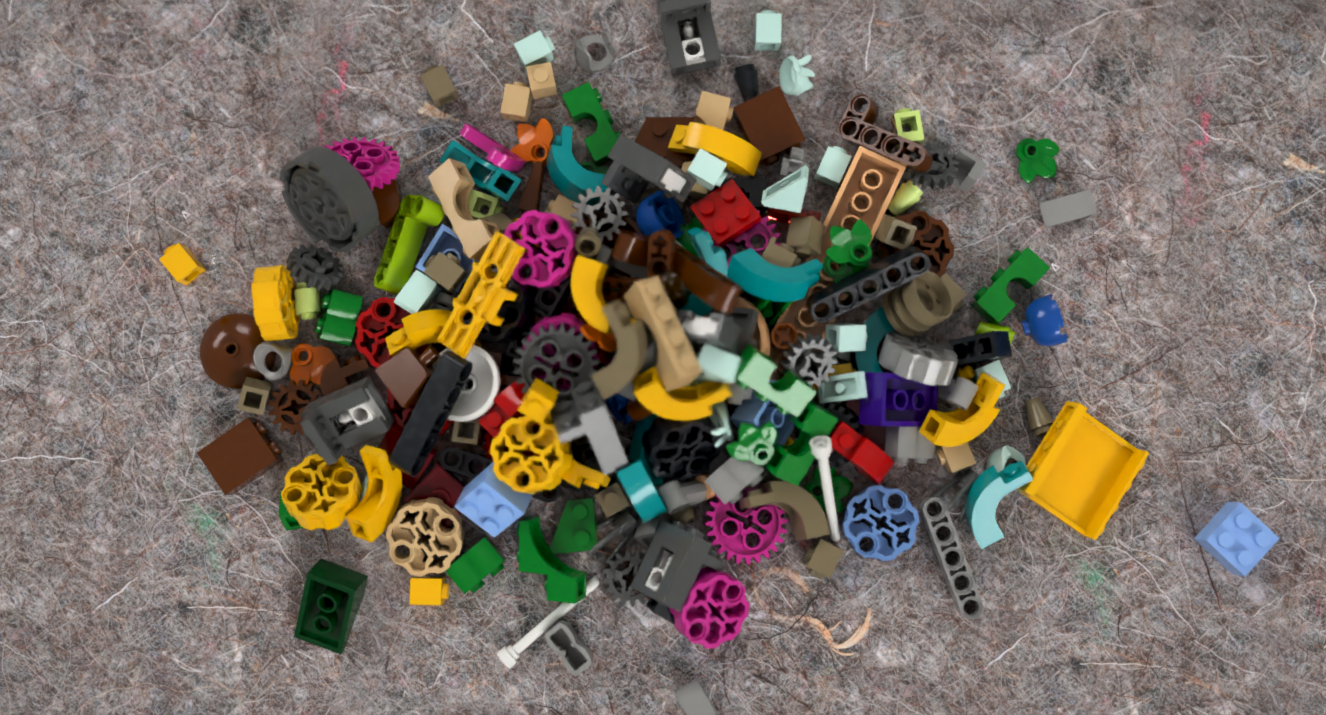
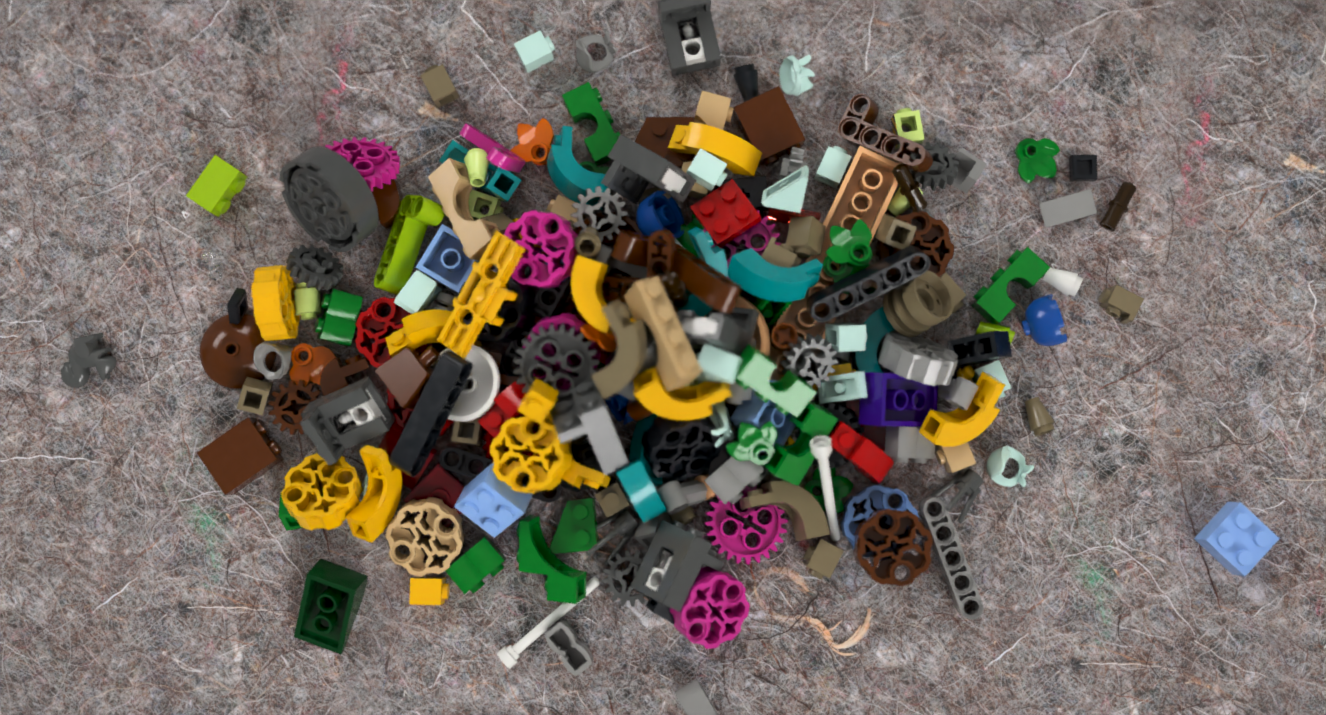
yellow brick [159,243,206,286] -> none
dark tan brick [424,251,468,294] -> none
tan brick [500,82,533,123] -> none
reddish brown slope [517,161,544,213] -> none
tan brick [526,62,558,99] -> none
light aqua brick [754,10,782,51] -> none
arch [965,461,1033,549] -> none
yellow panel [1015,401,1149,540] -> none
none -> dark grey animal [61,333,117,388]
none -> lime brick [186,155,247,217]
none -> black tile [227,288,248,324]
none -> yellowish green cone [464,148,490,187]
none -> reddish brown connector [853,508,933,587]
none -> dark brown axle [892,164,928,212]
none -> white cone [1042,267,1083,297]
none -> black tile [1069,155,1097,182]
none -> dark tan brick [1098,285,1144,324]
none -> dark brown axle [1100,182,1136,231]

